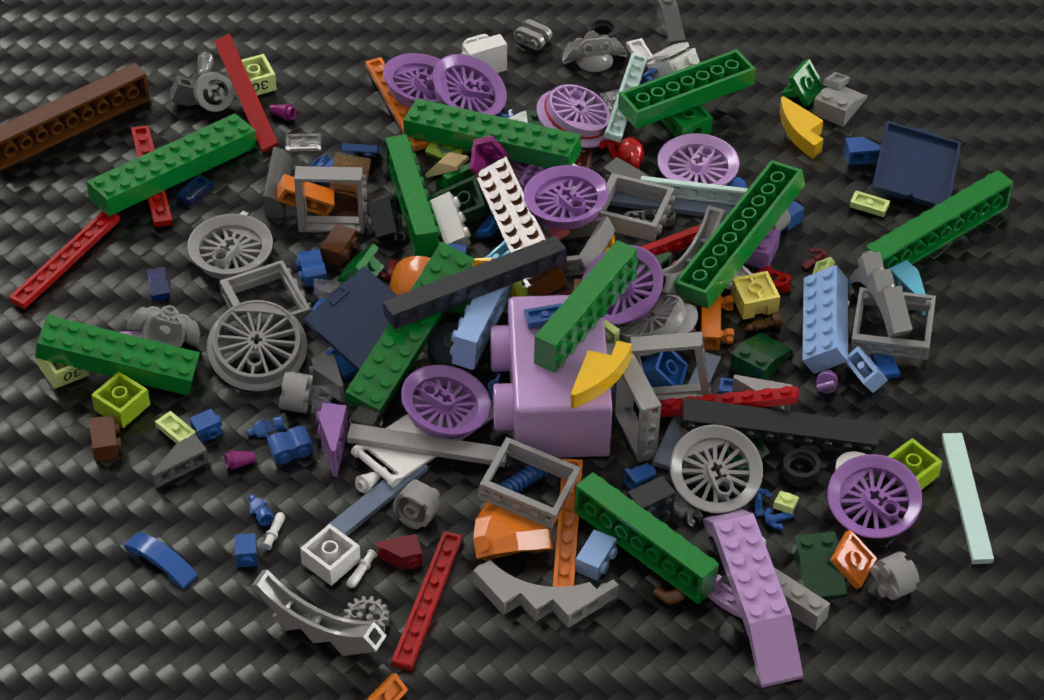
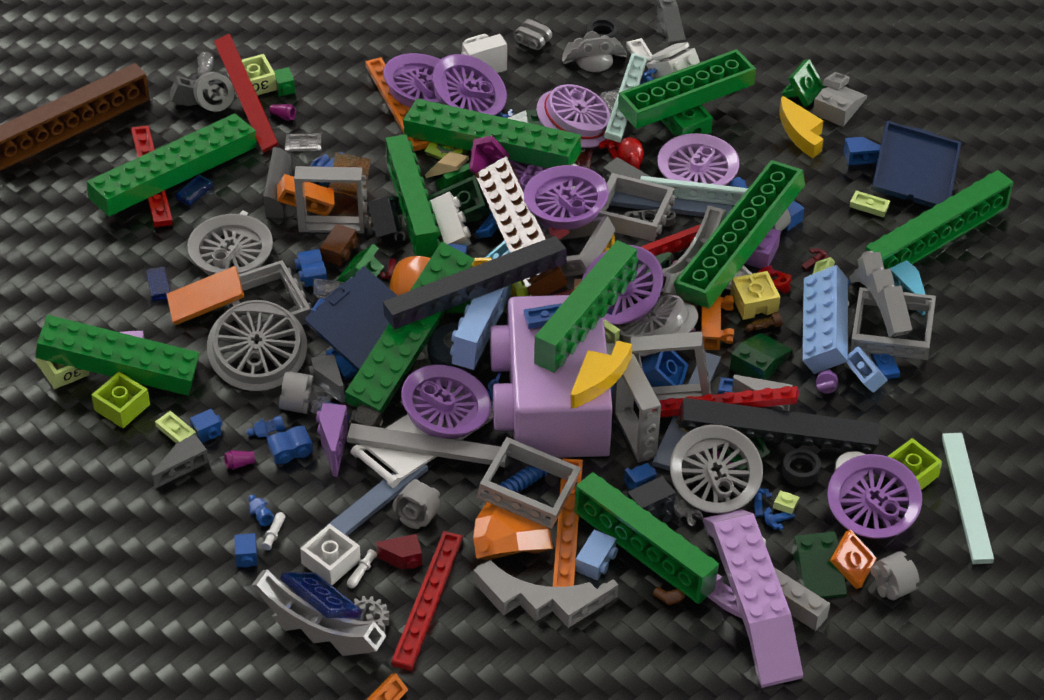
red plate [9,211,120,309] -> none
reddish brown brick [89,415,122,461] -> none
blue slope [124,532,198,589] -> none
light grey piece [127,305,201,348] -> none
blue plate [342,143,382,157] -> none
white cone [355,467,388,494] -> none
none -> orange tile [167,266,244,325]
none -> green brick [274,67,295,97]
none -> clear blue tile [280,572,363,618]

